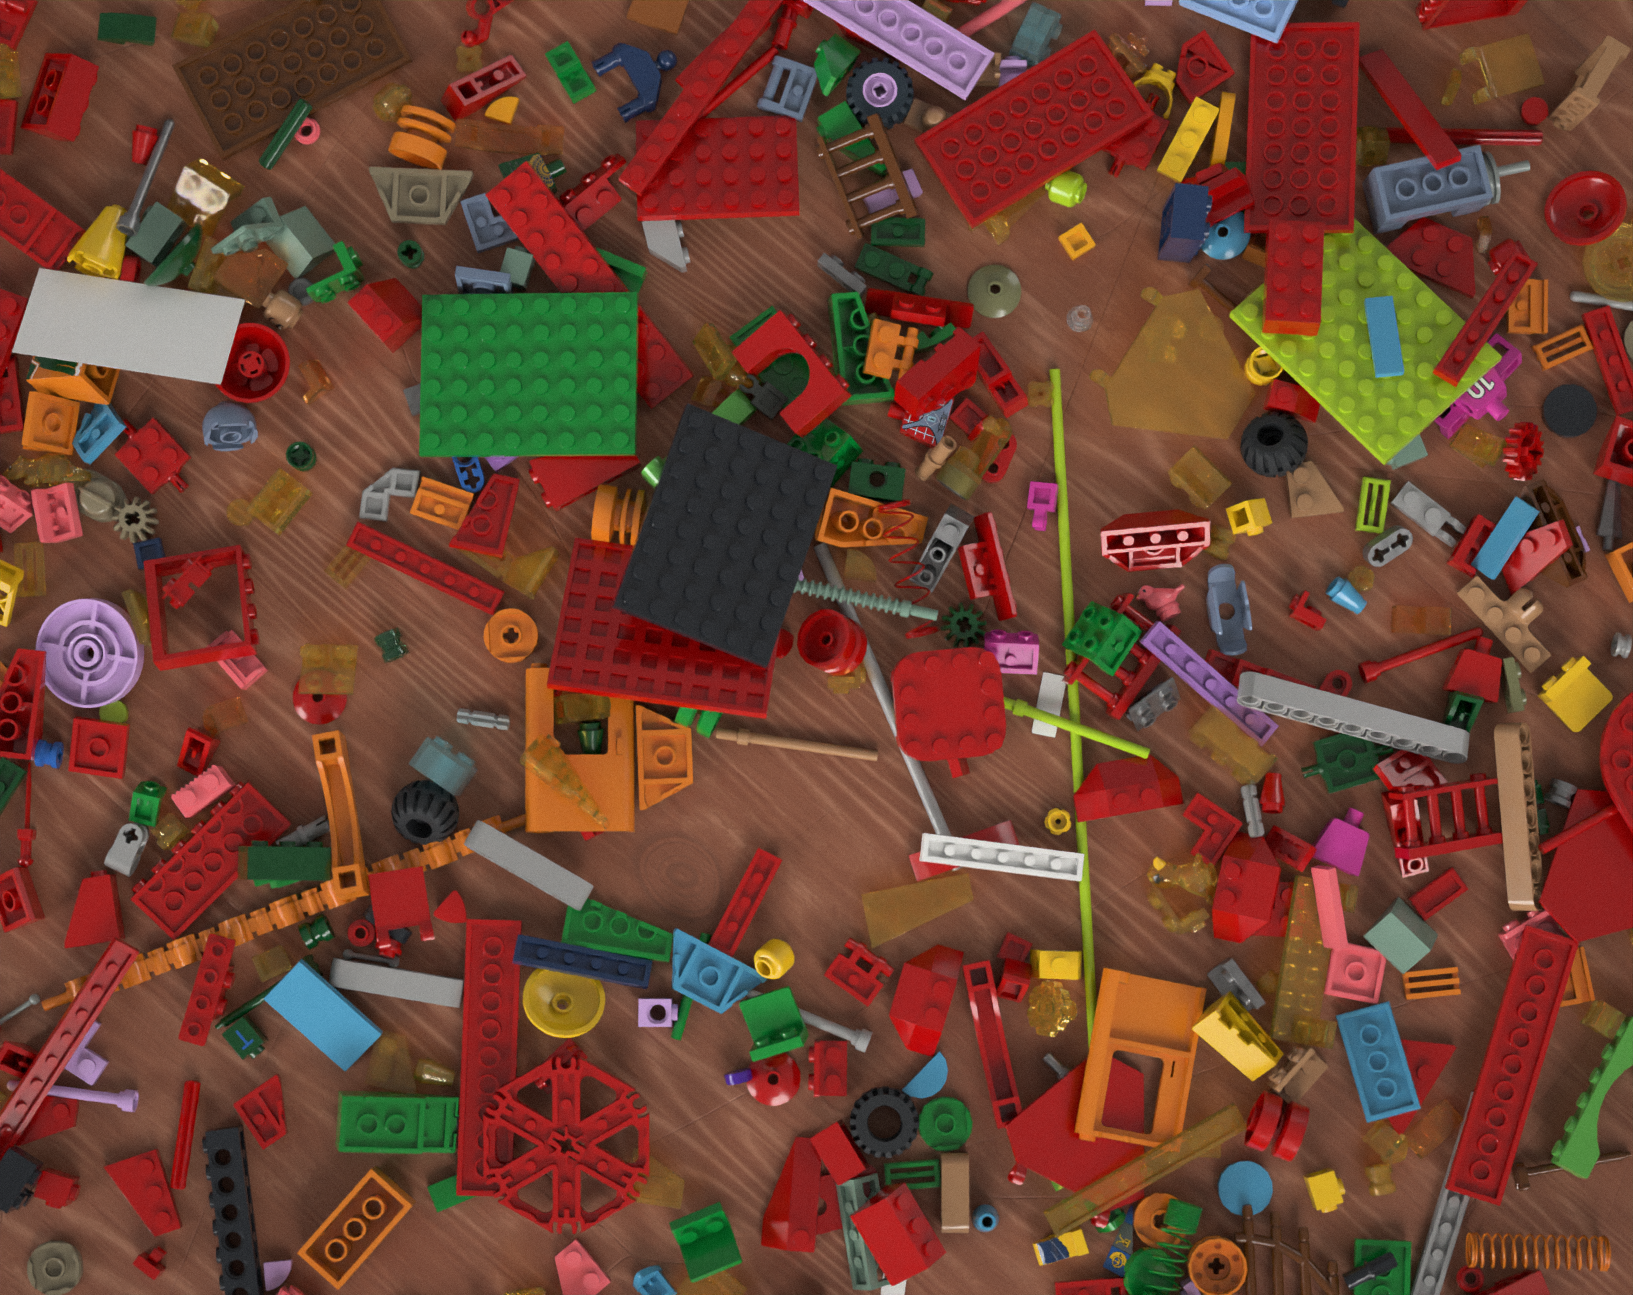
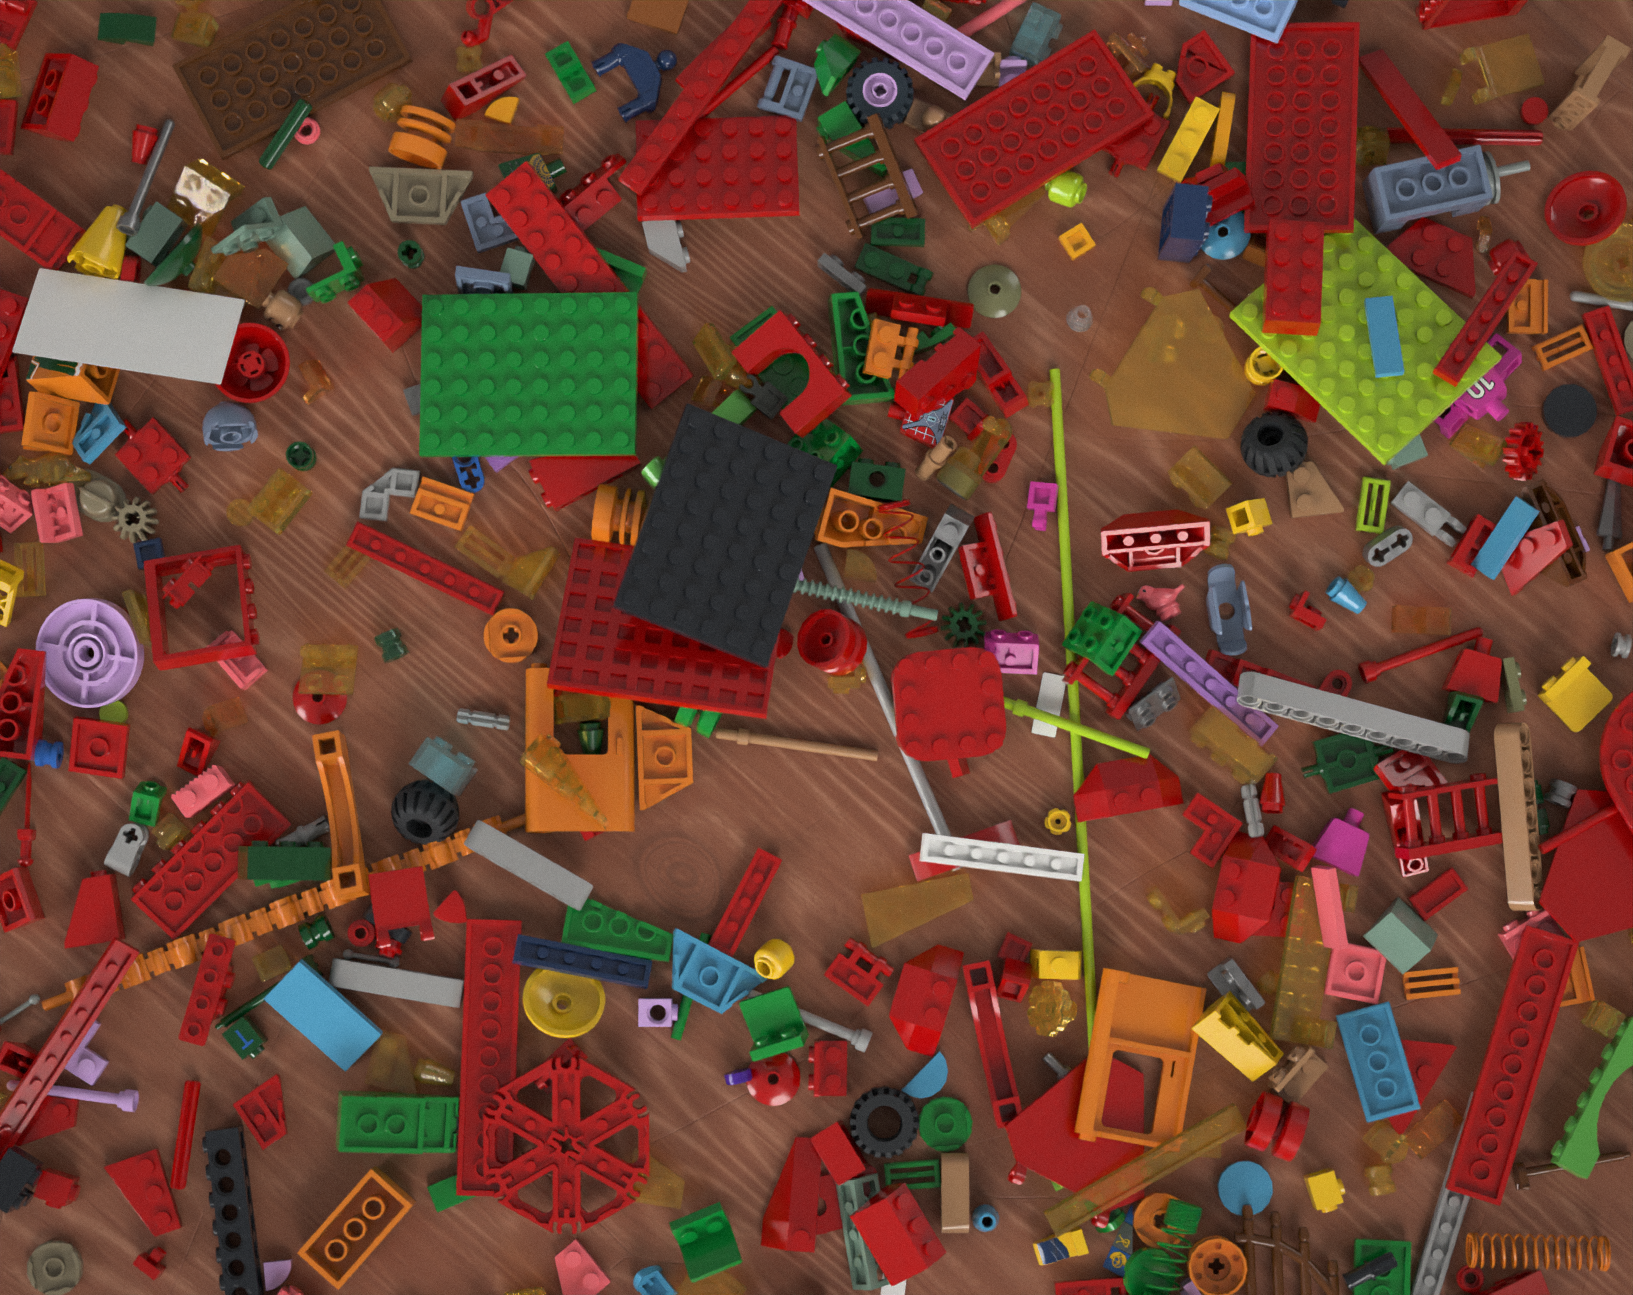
red wing [449,474,520,558] -> none
clear yellow animal [1147,853,1217,906] -> none
medium nougat plate [1457,574,1552,673] -> none

